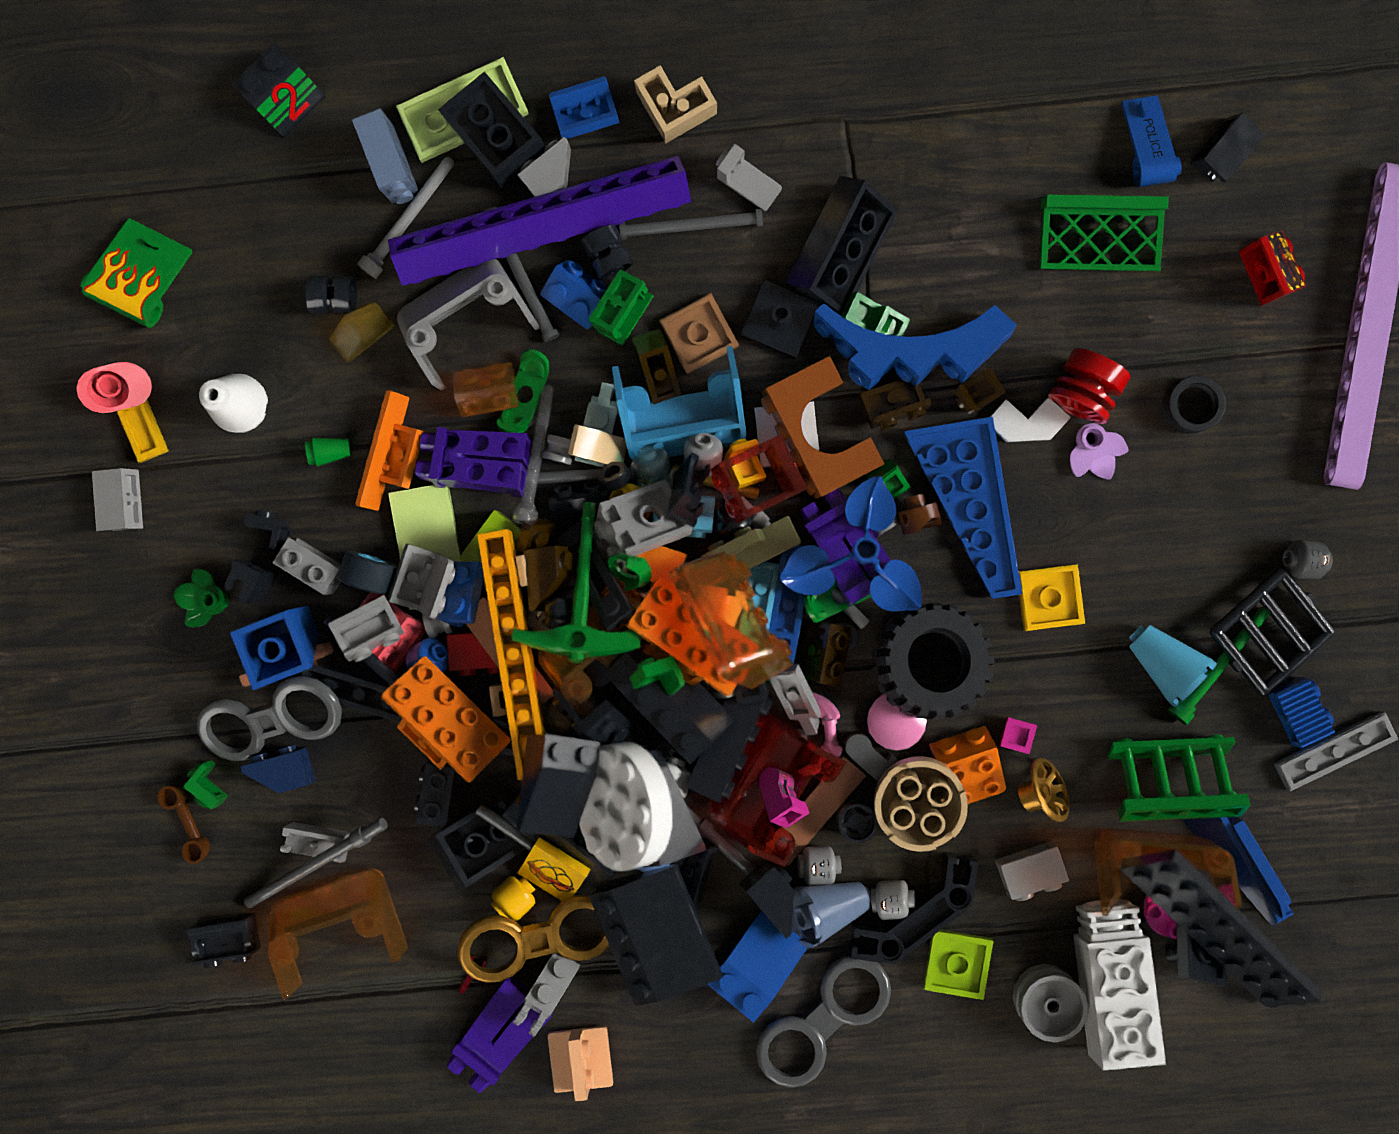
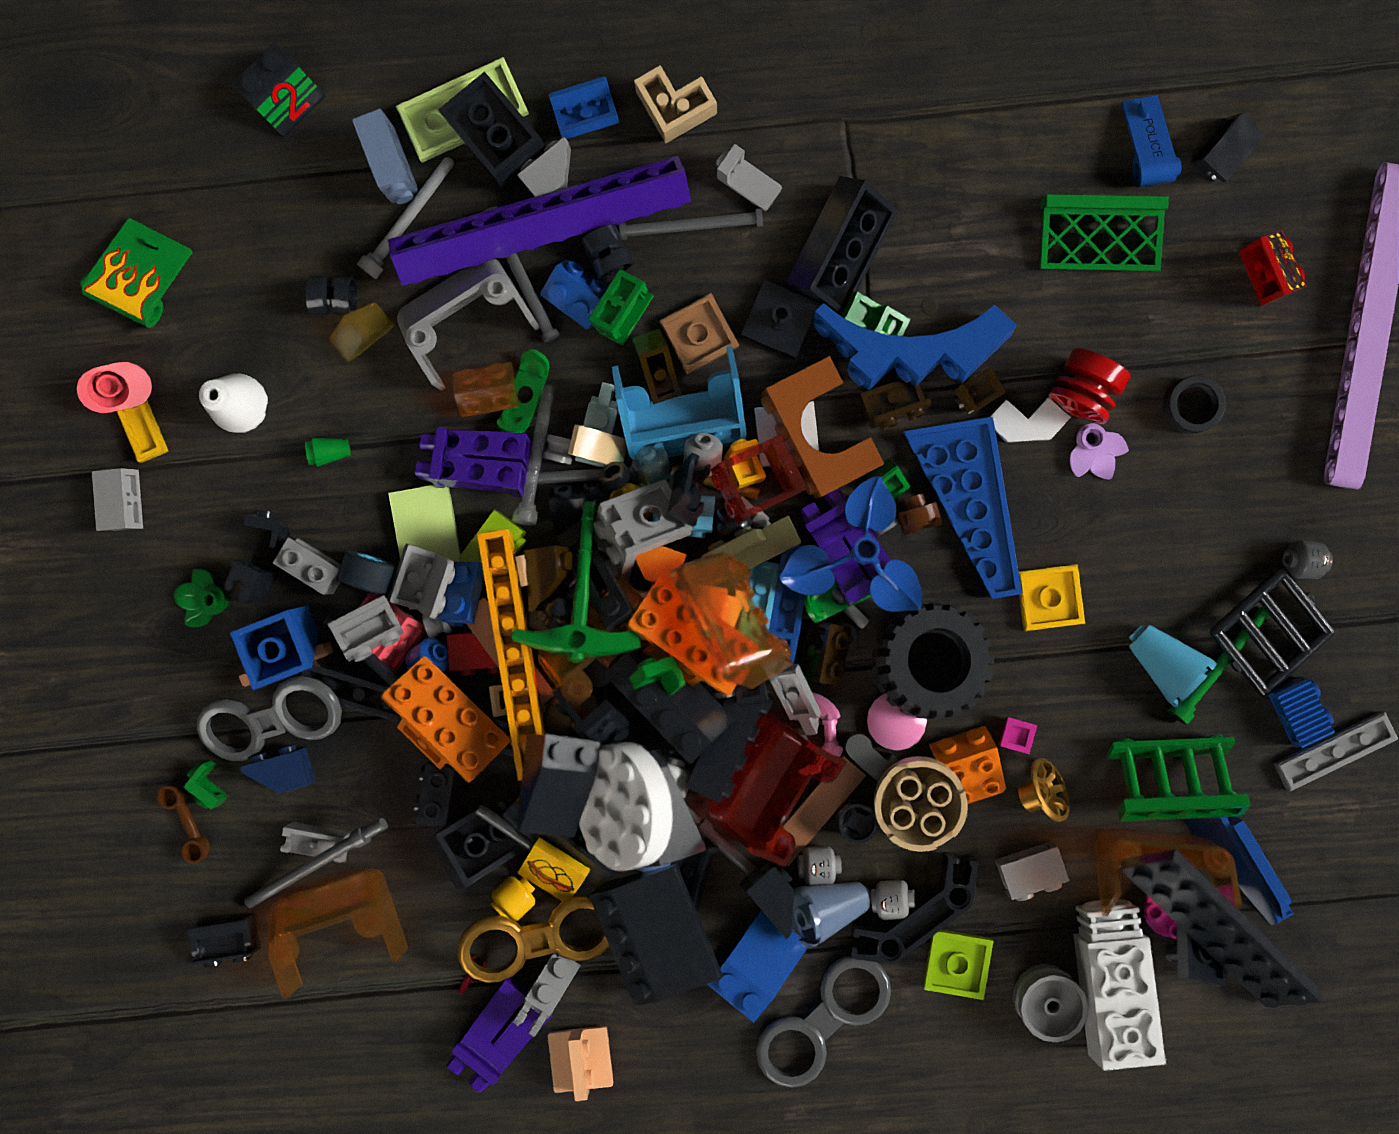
orange bracket [355,390,424,511] -> none
dark brown bracket [516,514,557,553] -> none
green piece [607,552,652,591] -> none
dark pink leg [759,767,809,828] -> none

